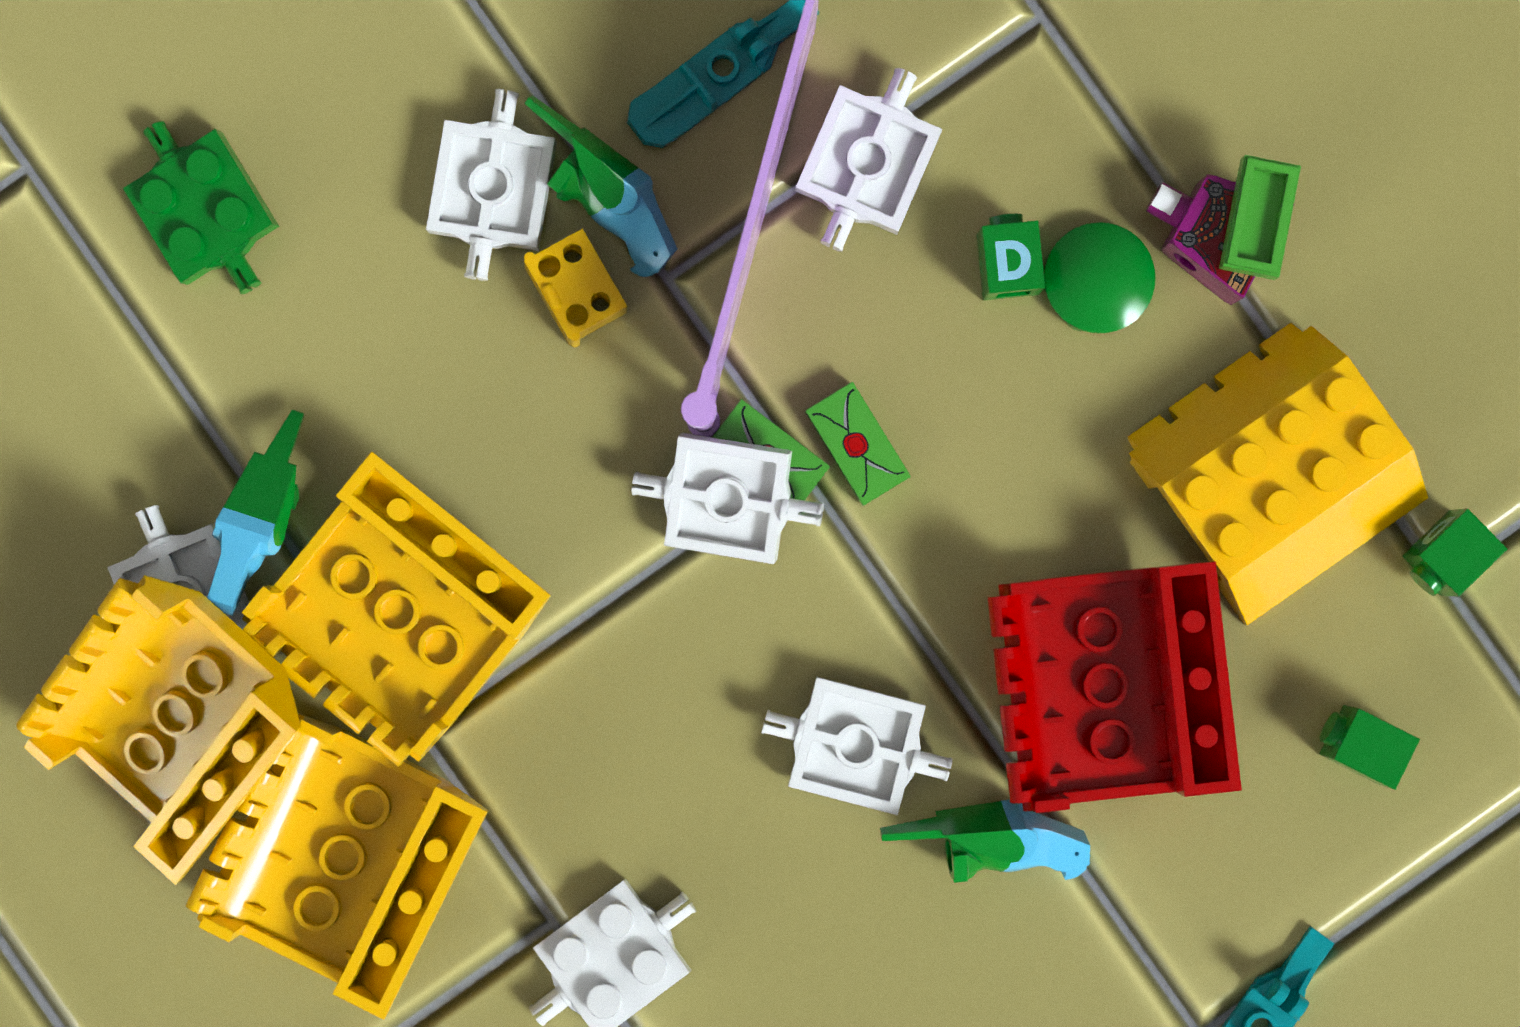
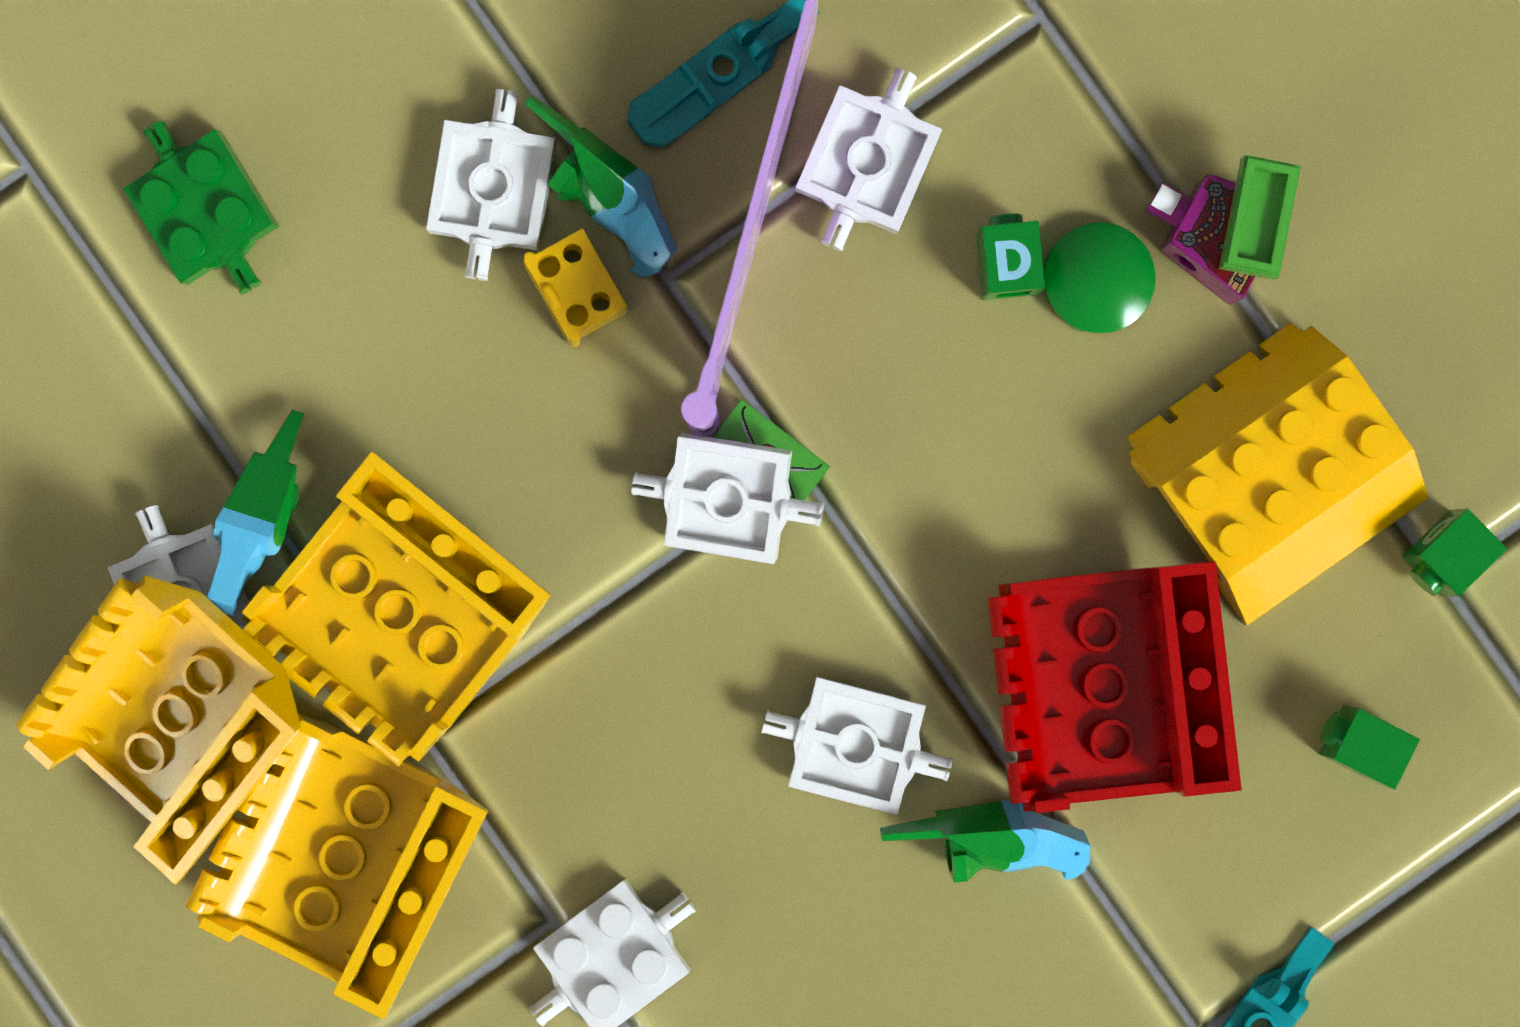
bright green tile [805,382,911,506] -> none

